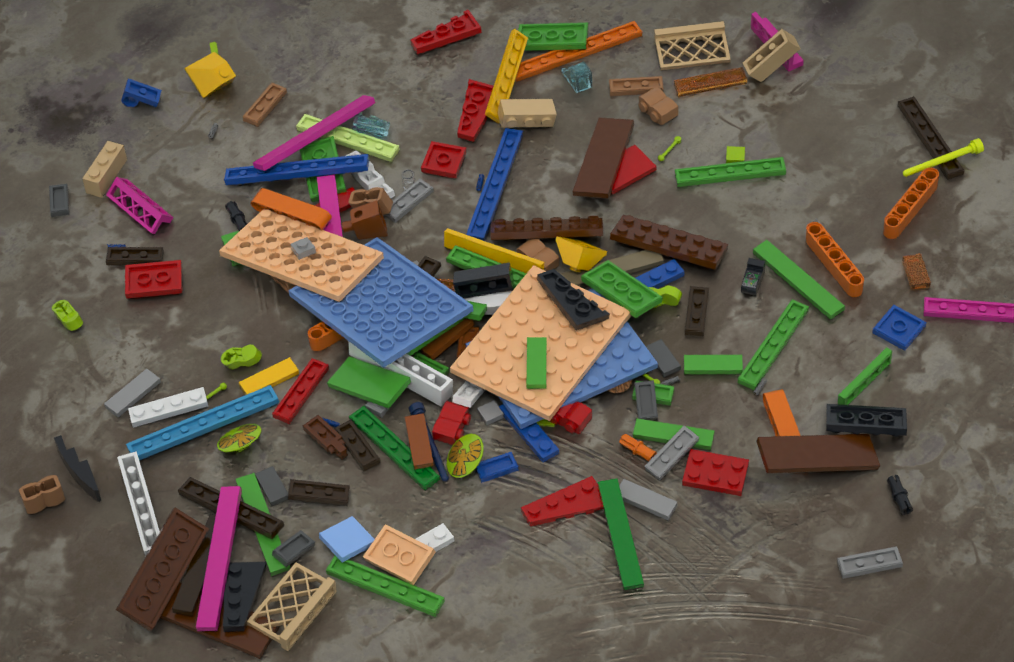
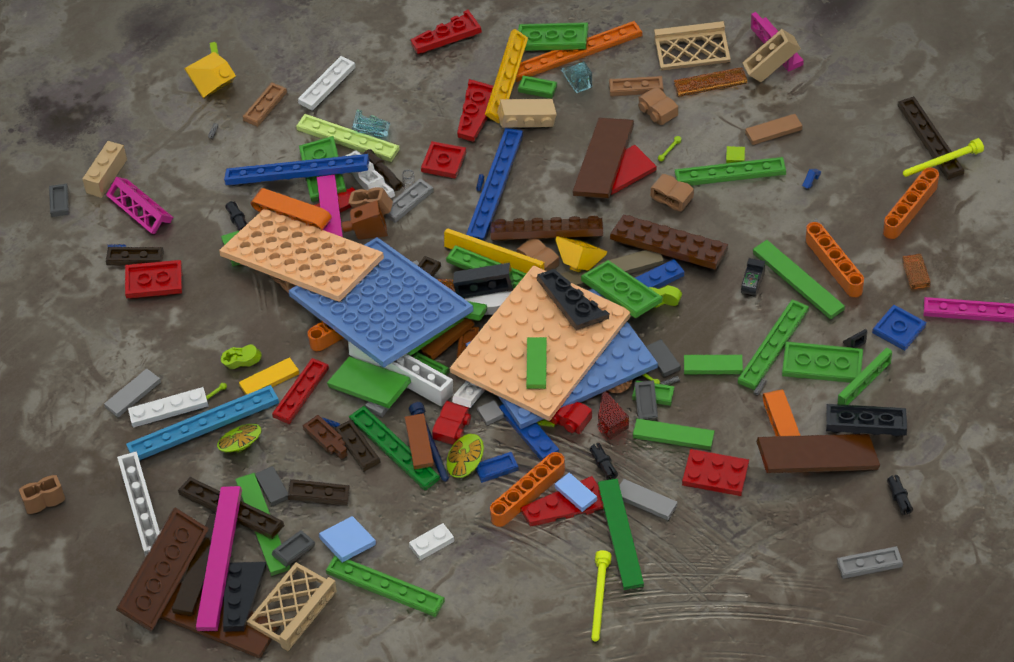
lime piece [52,300,83,331] -> none
black slope [54,435,102,502] -> none
blue plate [121,78,162,107] -> none
dark pink tile [253,95,376,171] -> none
light grey plate [290,237,316,260] -> none
light nougat plate [363,524,436,585] -> none
orange axle [619,434,657,462] -> none
light grey tile [644,426,699,481] -> none
dark brown tile [685,286,709,336] -> none
none -> white plate [298,56,355,111]
none -> dark brown pin [363,149,403,191]
none -> orange beam [490,452,565,527]
none -> bright green tile [518,76,557,99]
none -> light blue tile [555,473,597,512]
none -> black pin [589,443,618,480]
none -> neon yellow piece [591,550,612,642]
none -> clear red slope [597,391,629,439]
none -> medium nougat brick [650,174,694,212]
none -> medium nougat tile [745,114,803,145]
none -> bright green tile [782,342,863,383]
none -> blue tile [802,169,821,189]
none -> black slope [843,329,867,348]

